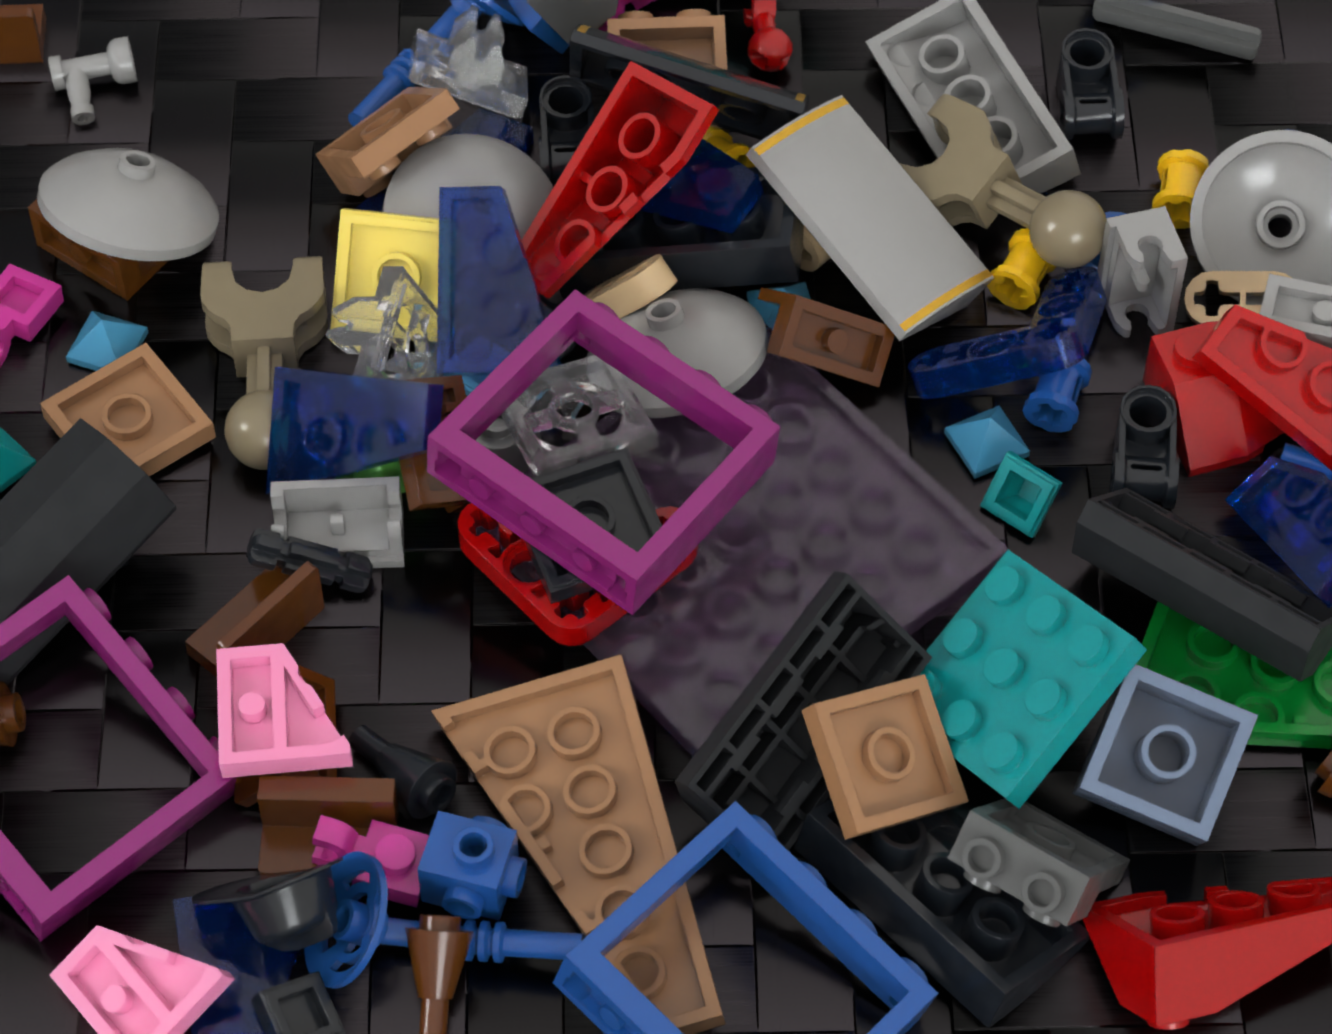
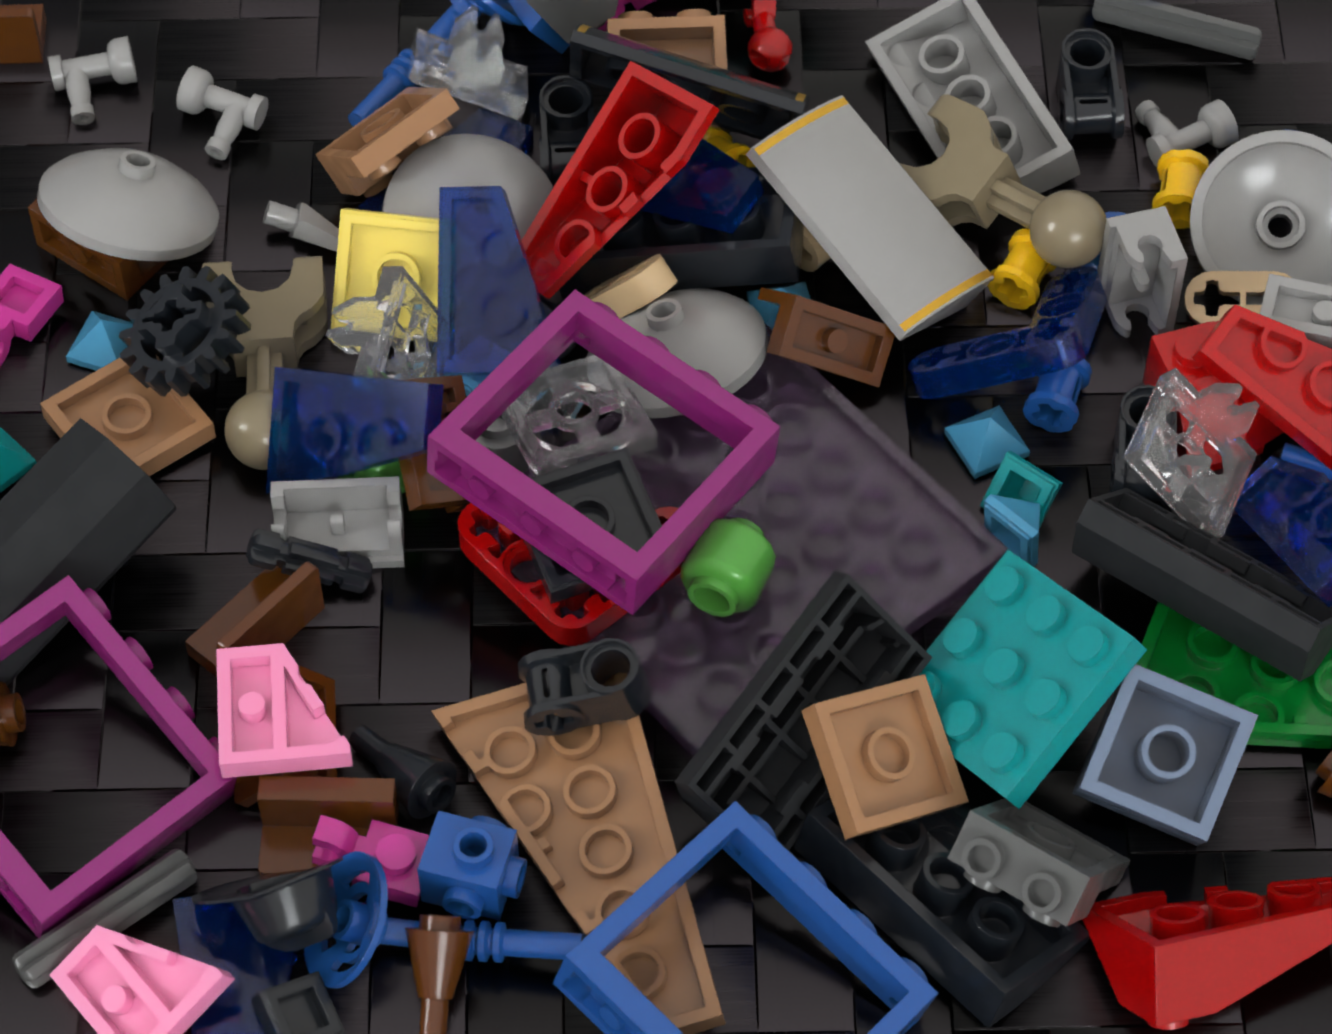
none -> dark grey axle [12,848,198,989]
none -> black gear [119,266,251,397]
none -> light grey piece [176,65,269,160]
none -> light grey bar [263,200,339,252]
none -> black piece [518,638,652,736]
none -> bright green head [680,517,776,617]
none -> dark azure slope [984,494,1040,567]
none -> clear piece [1123,368,1260,539]
none -> light grey piece [1134,99,1239,167]

